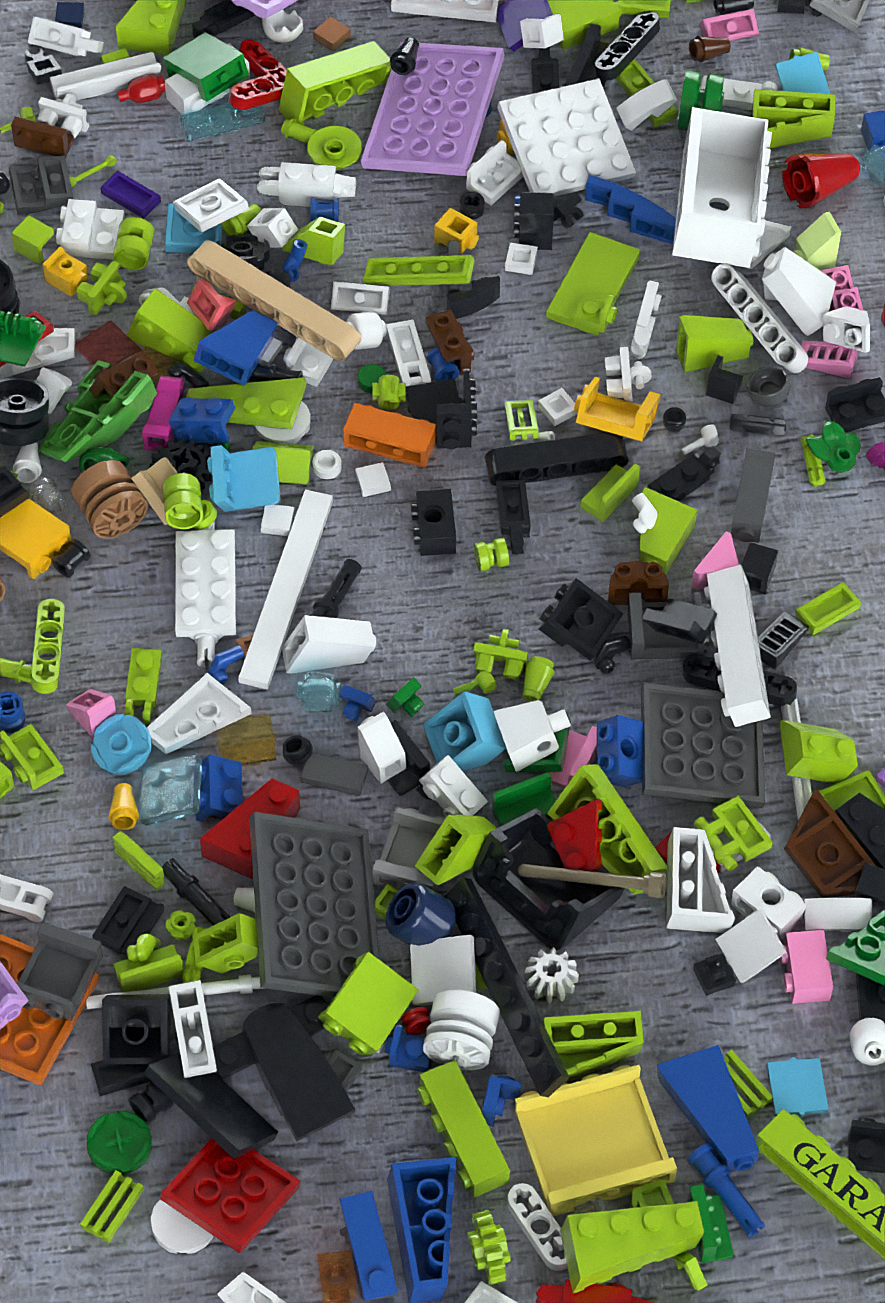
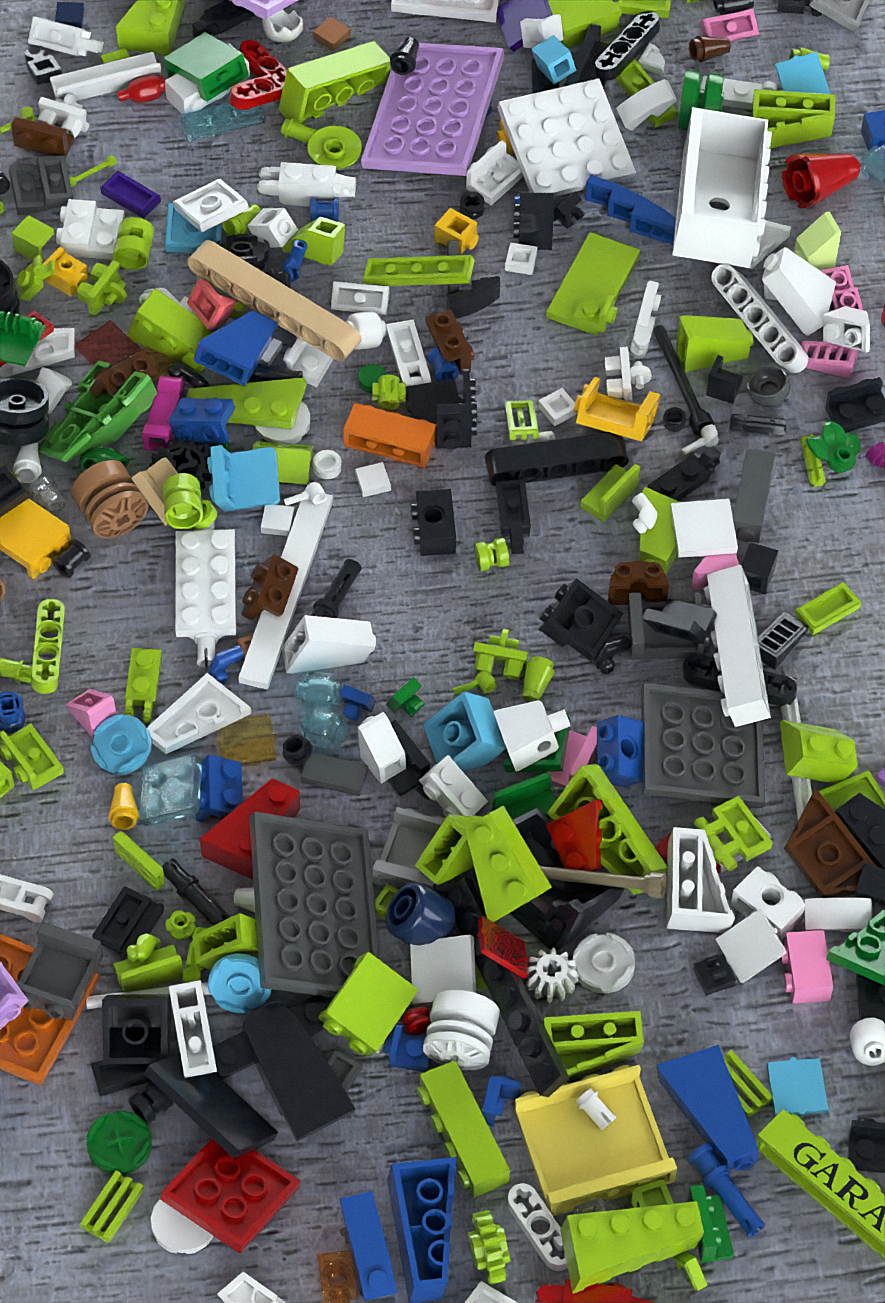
none -> lime plate [17,255,54,302]
none -> medium azure tile [208,953,271,1013]
none -> reddish brown bracket [241,554,298,620]
none -> white hand [284,482,327,506]
none -> clear light blue head [301,706,348,750]
none -> lime wedge [465,806,552,922]
none -> red piece [477,916,529,979]
none -> medium azure brick [532,35,576,84]
none -> white tile [573,933,635,994]
none -> white pin [576,1088,616,1131]
none -> white tile [638,43,665,76]
none -> black piece [654,325,715,435]
none -> white tile [670,499,738,558]

